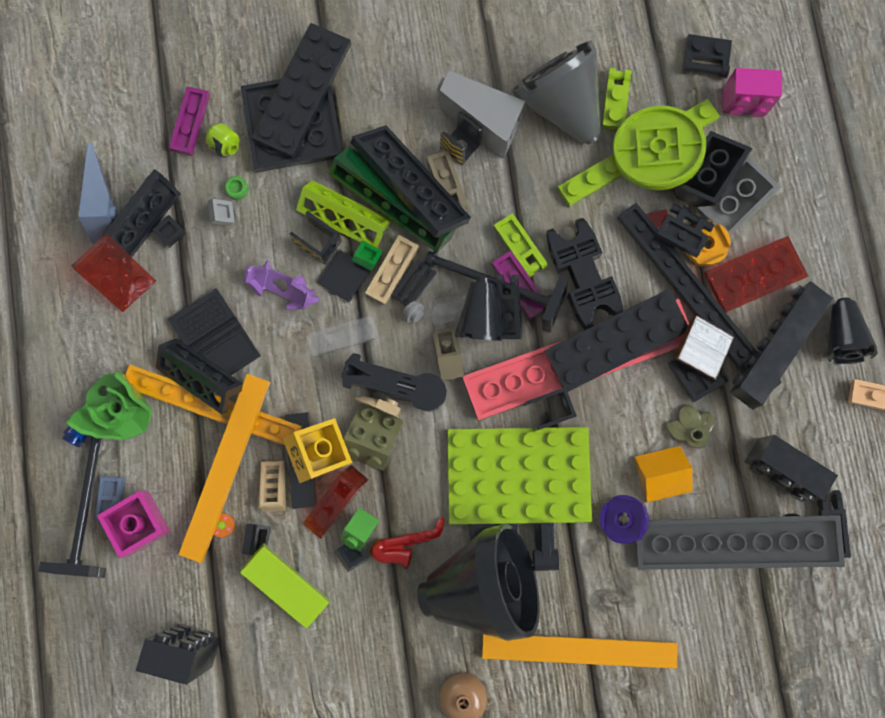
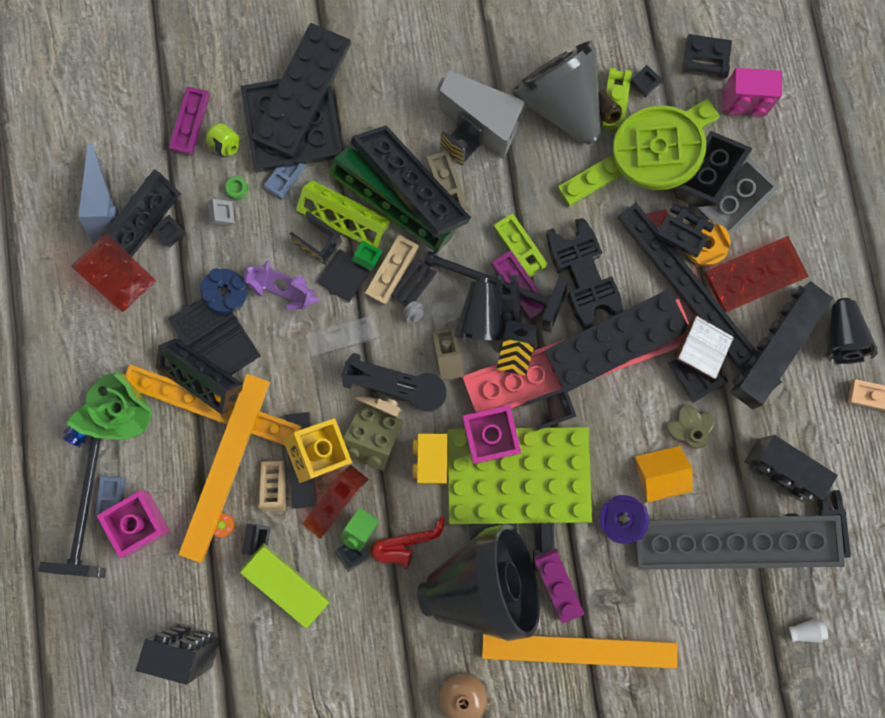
none -> dark blue plate [200,268,248,315]
none -> sand blue tile [263,163,306,201]
none -> yellow brick [413,434,448,485]
none -> dark pink brick [462,405,521,465]
none -> piece [497,320,537,376]
none -> magenta plate [534,549,584,624]
none -> dark brown cone [599,90,622,124]
none -> black plate [630,65,663,98]
none -> white cone [788,618,828,643]

